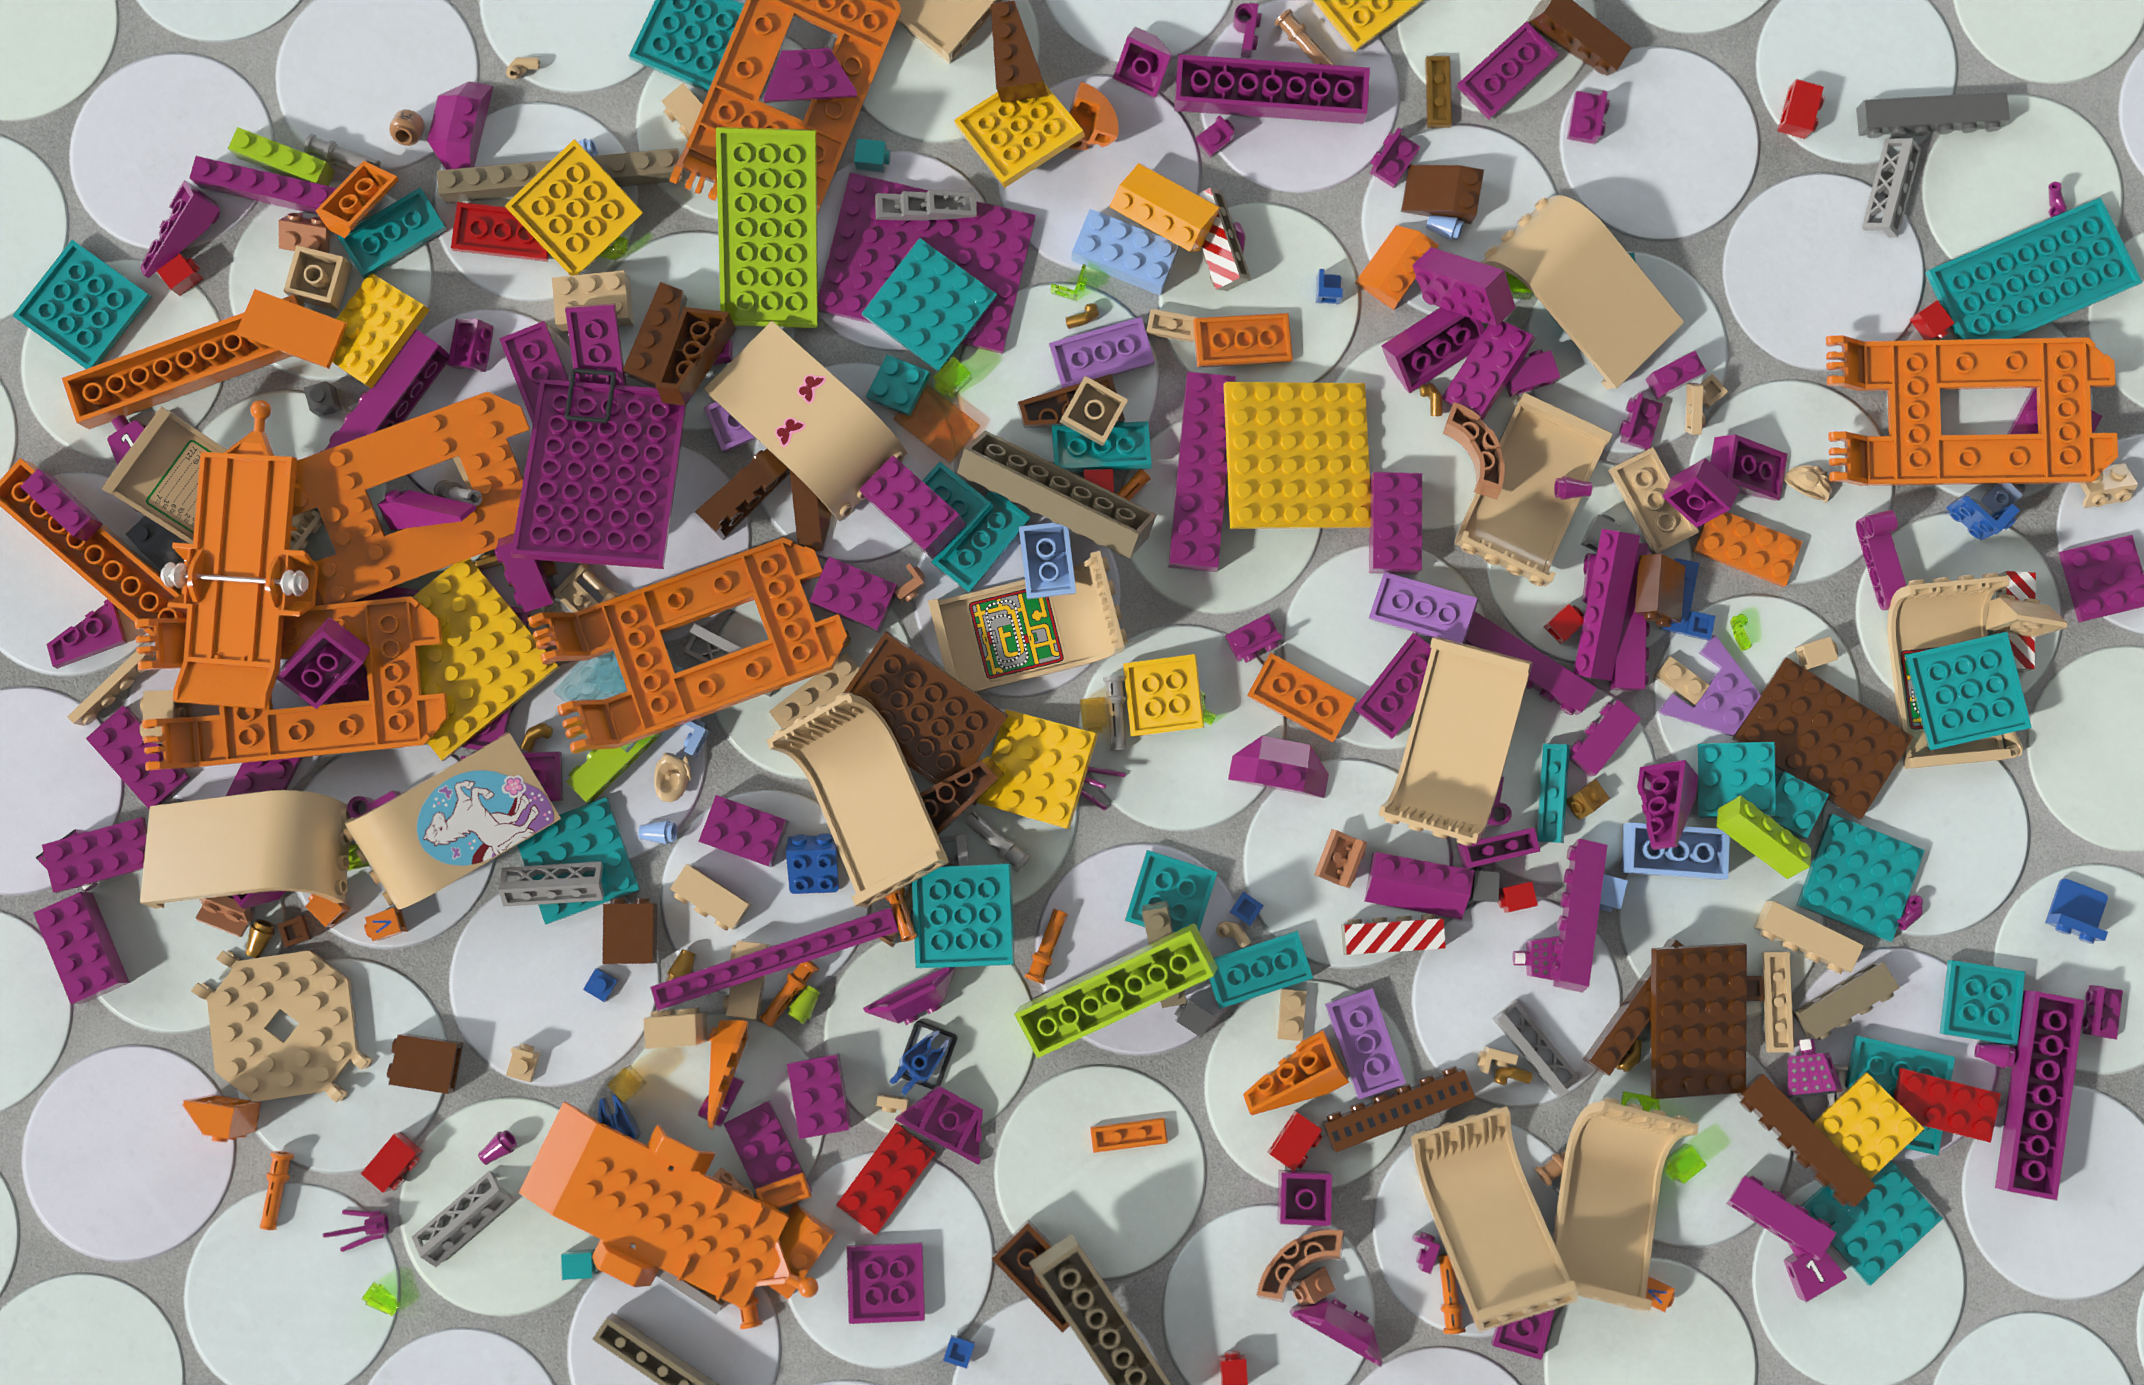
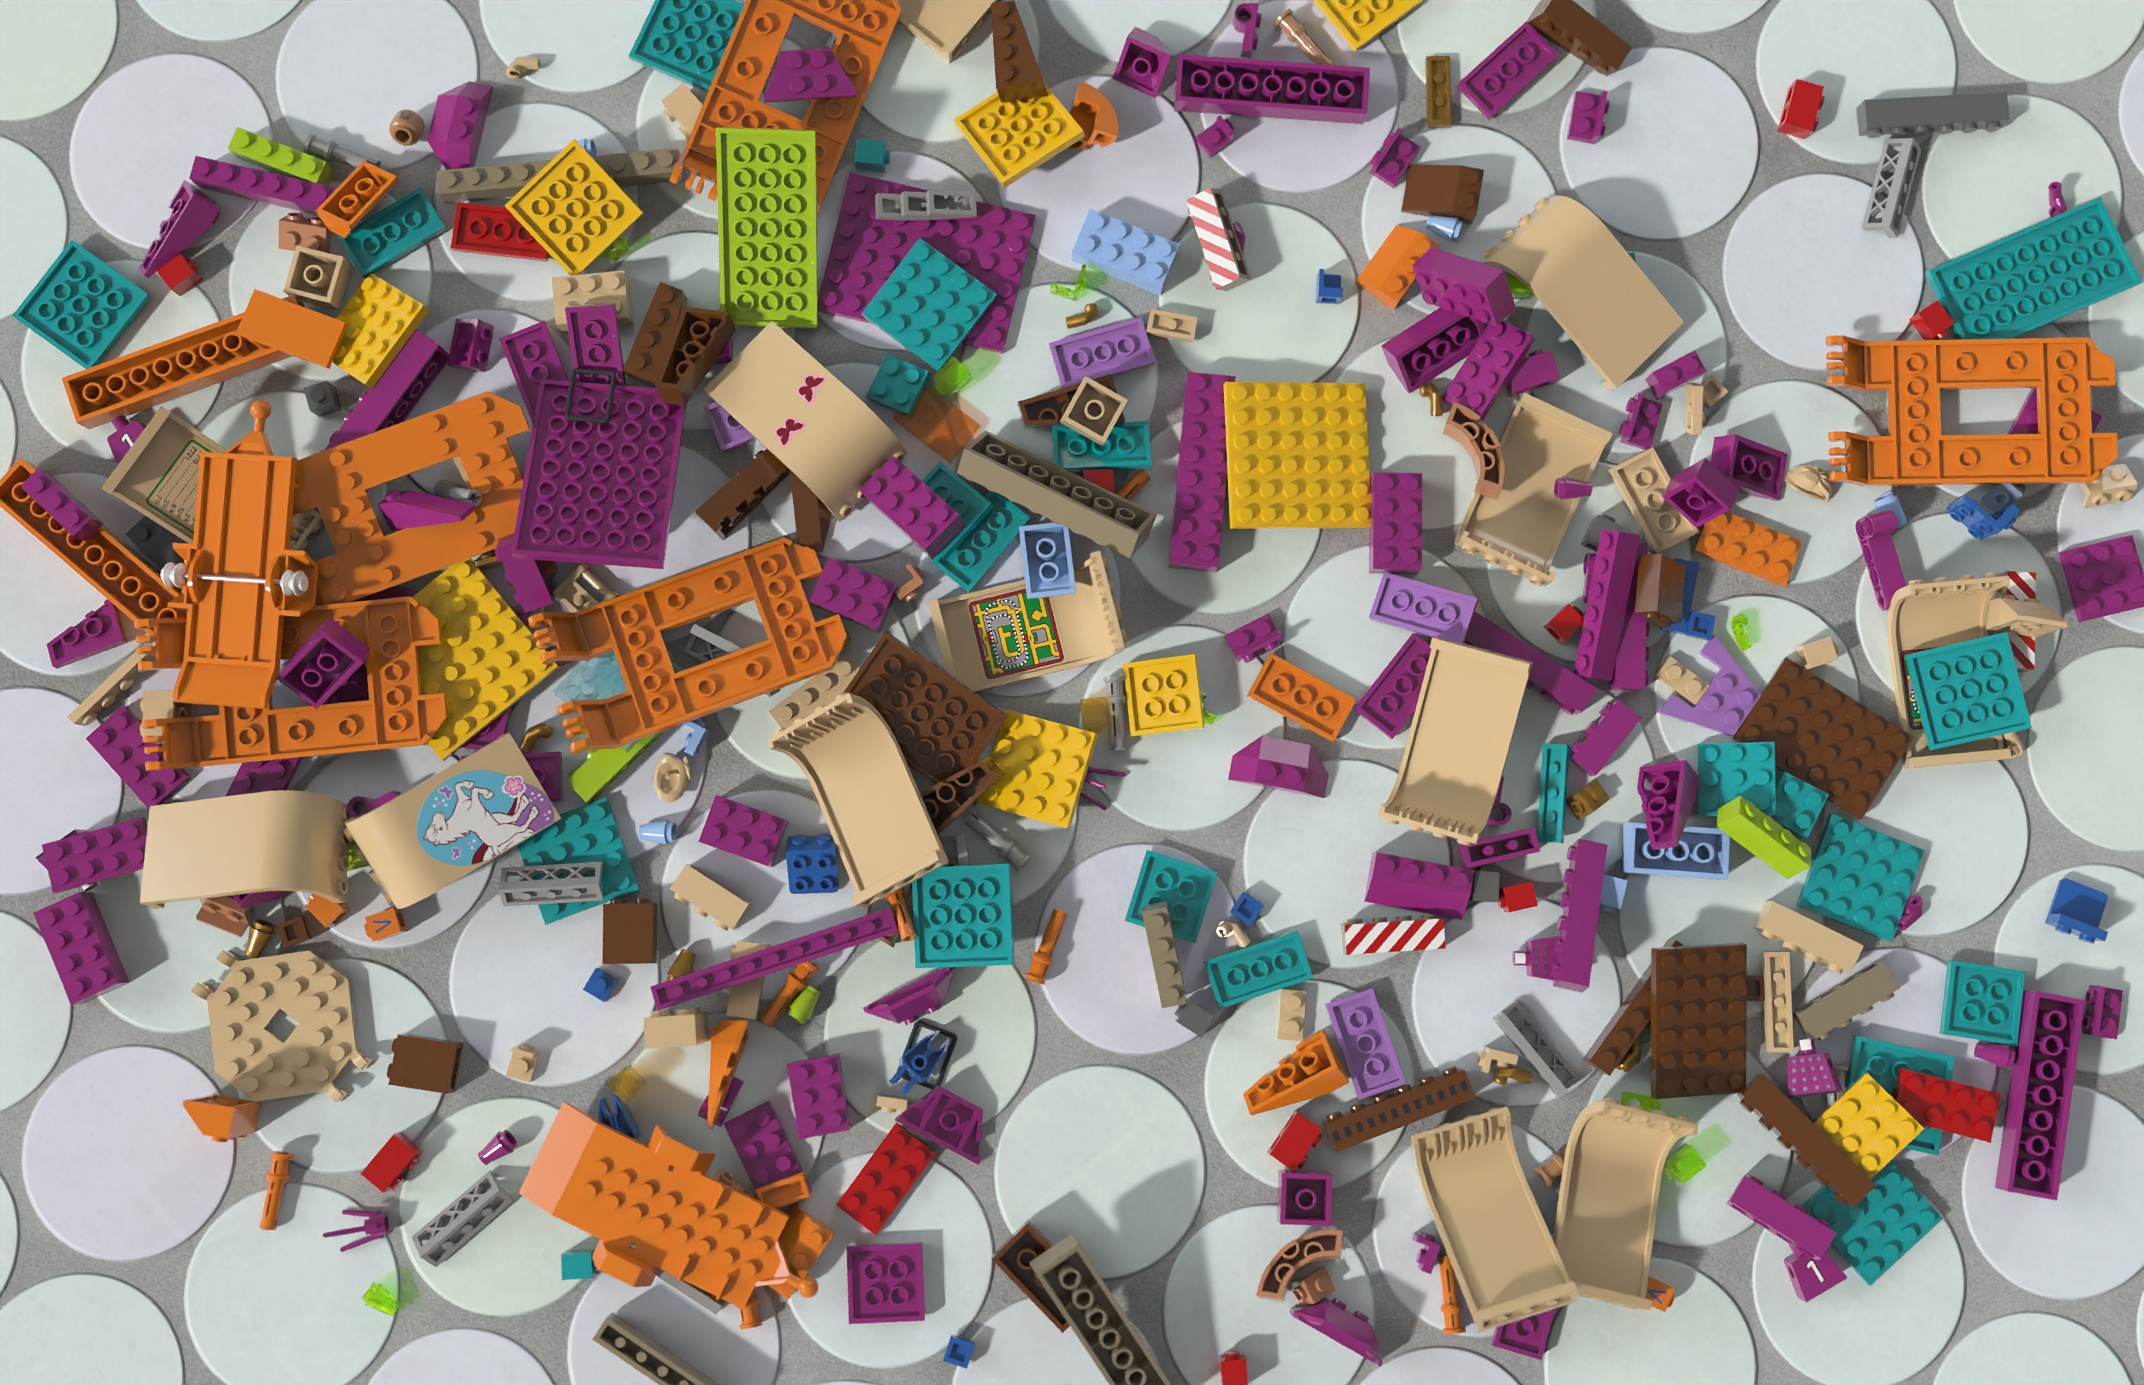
lime brick [1014,923,1218,1058] -> none
orange tile [1090,1117,1168,1153] -> none
light orange slope [1109,163,1221,252] -> none
orange tile [1193,313,1293,367] -> none
nougat bracket [1314,829,1367,888] -> none
none -> light blue cone [1874,491,1907,528]

